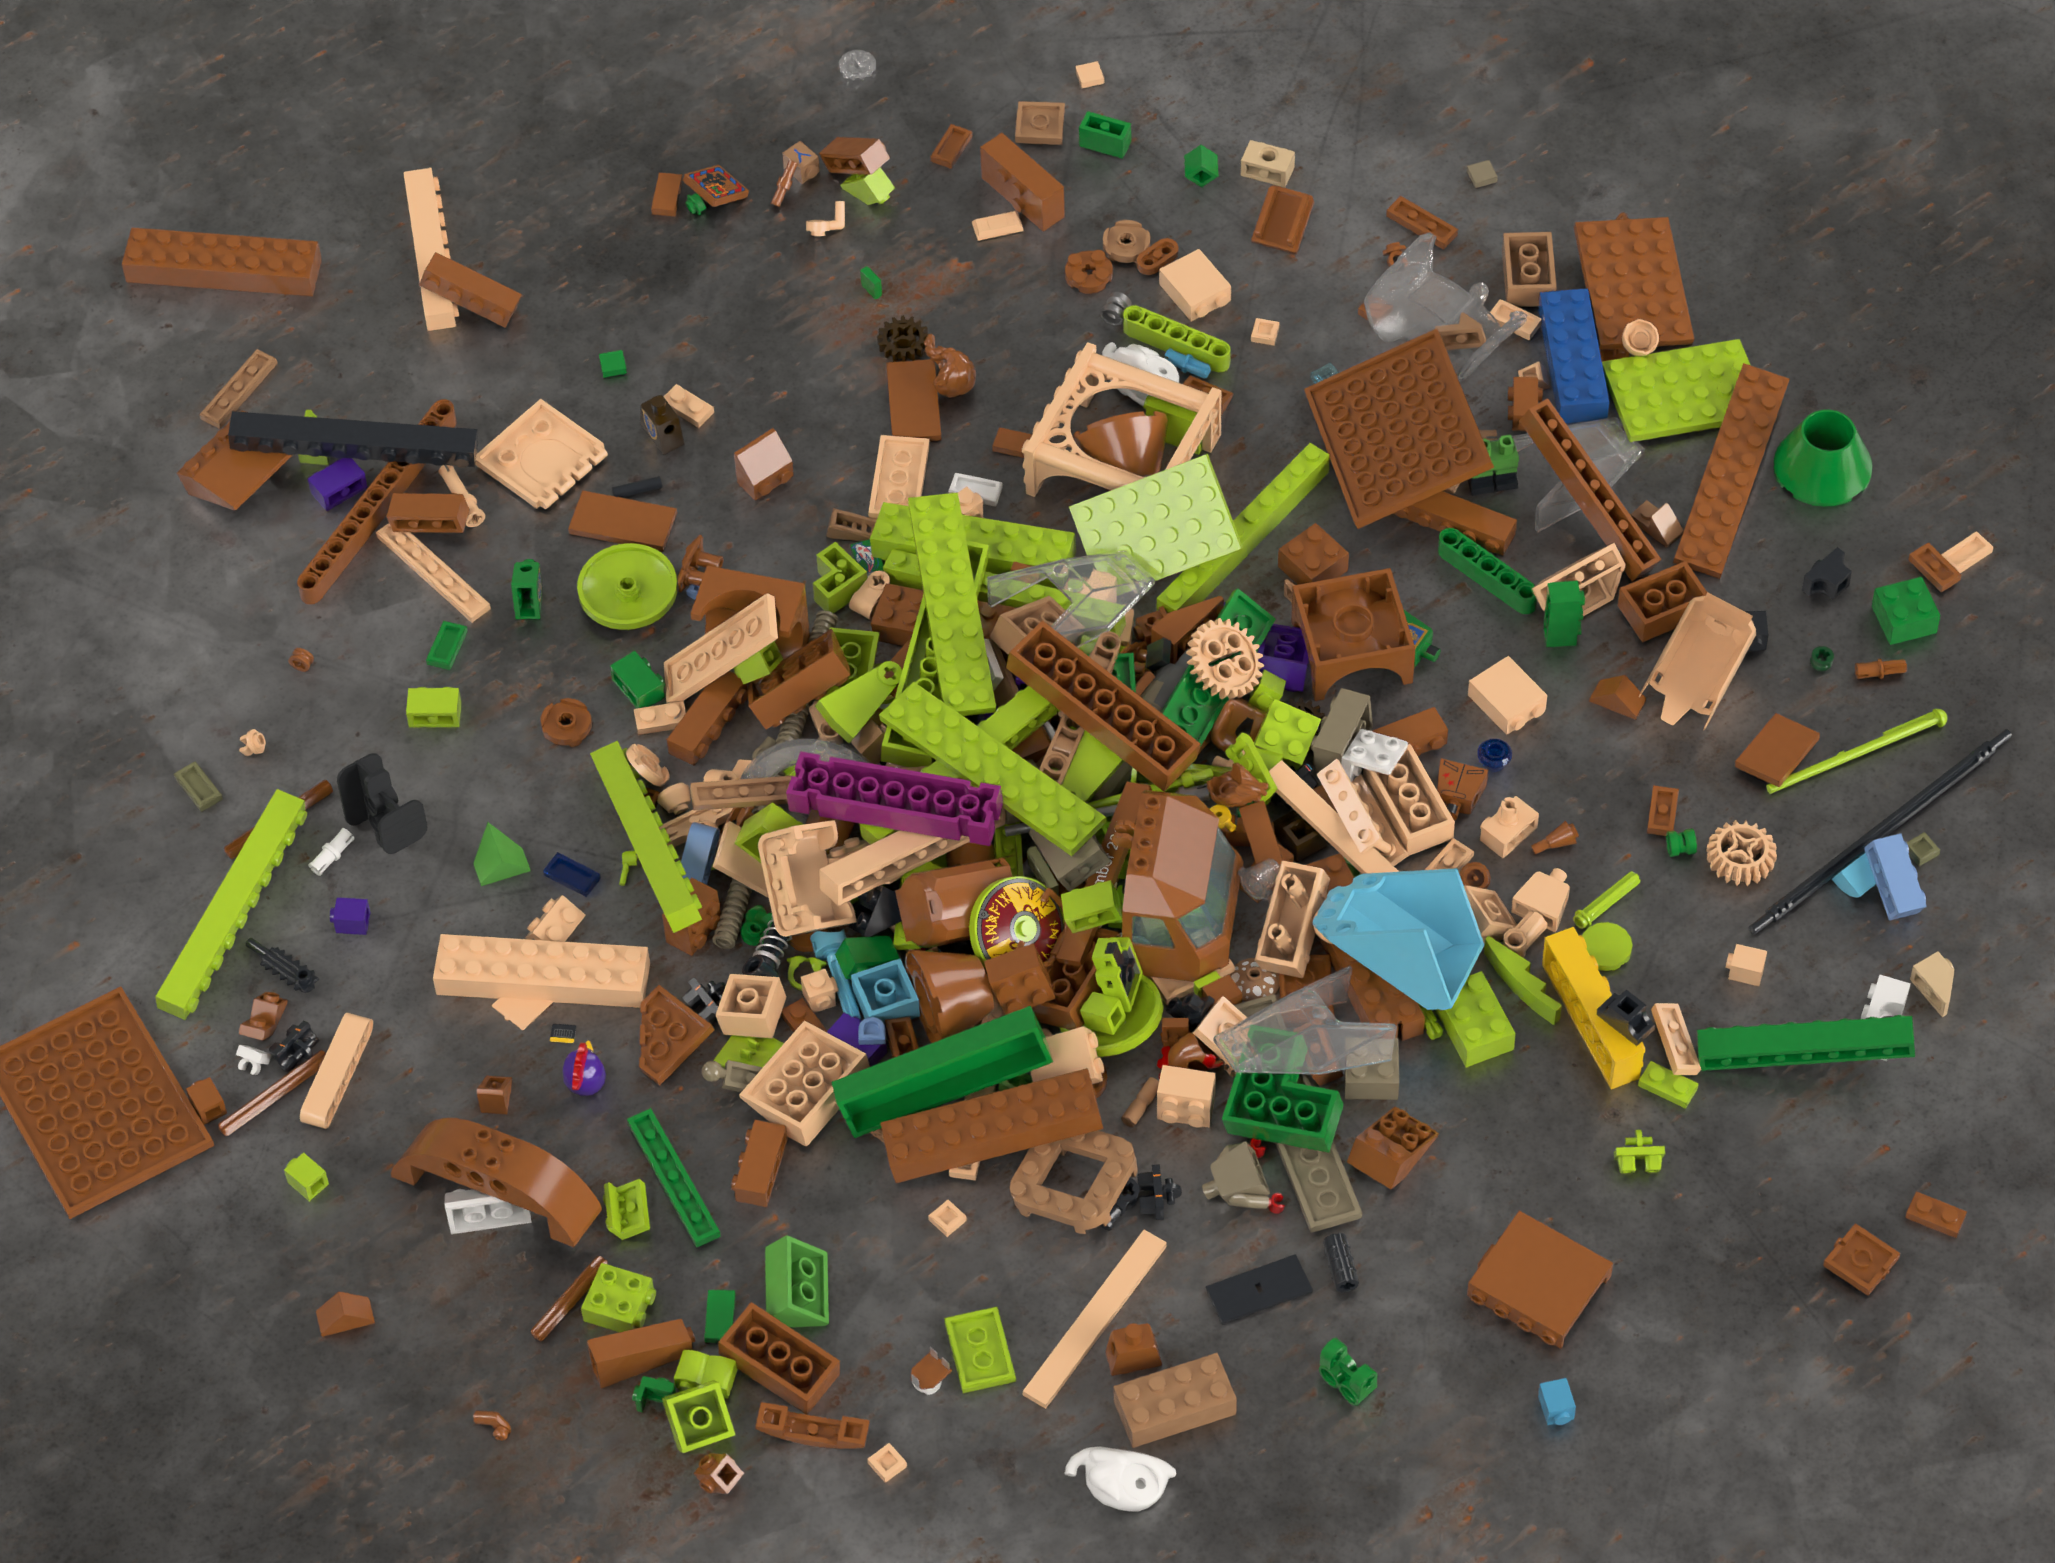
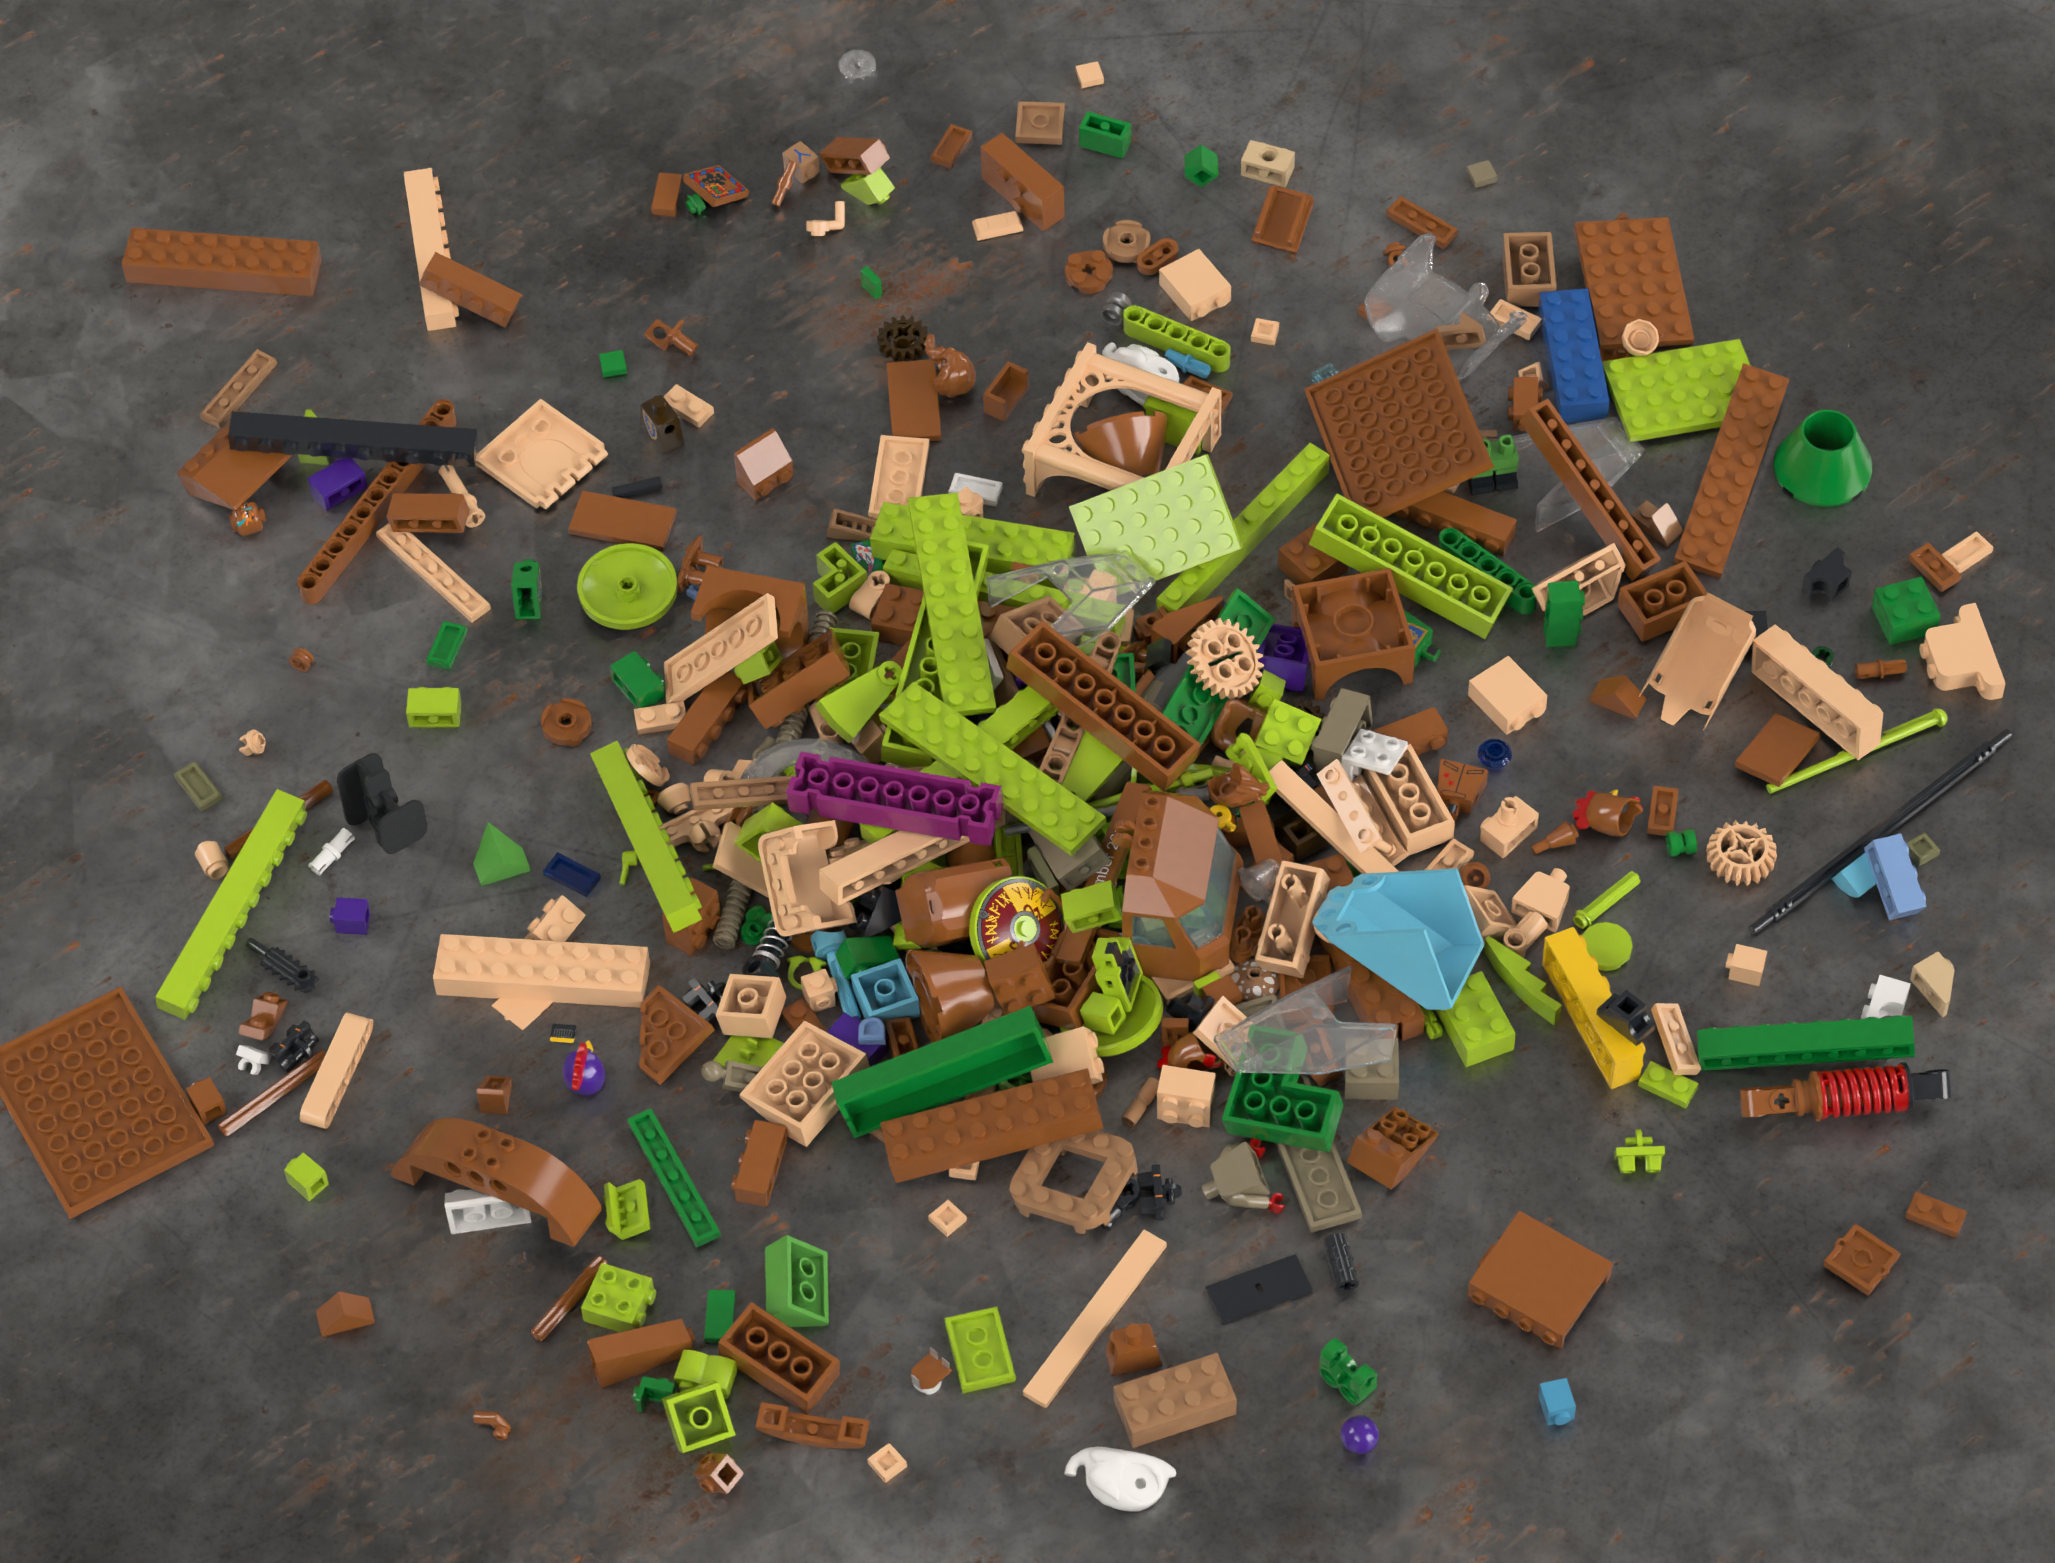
medium blue beam [681,822,720,885] -> none
dark orange tile [992,427,1033,458] -> none
none -> light nougat brick [195,841,229,880]
none -> dark orange head [229,501,267,536]
none -> dark orange bracket [644,319,699,357]
none -> dark orange panel [983,361,1030,422]
none -> dark orange connector [1229,905,1266,966]
none -> lime brick [1309,494,1513,639]
none -> dark purple piece [1340,1415,1379,1455]
none -> dark orange piece [1572,789,1643,837]
none -> piece [1739,1062,1951,1121]
none -> light nougat brick [1751,624,1883,760]
none -> light nougat brick [1920,603,2006,700]

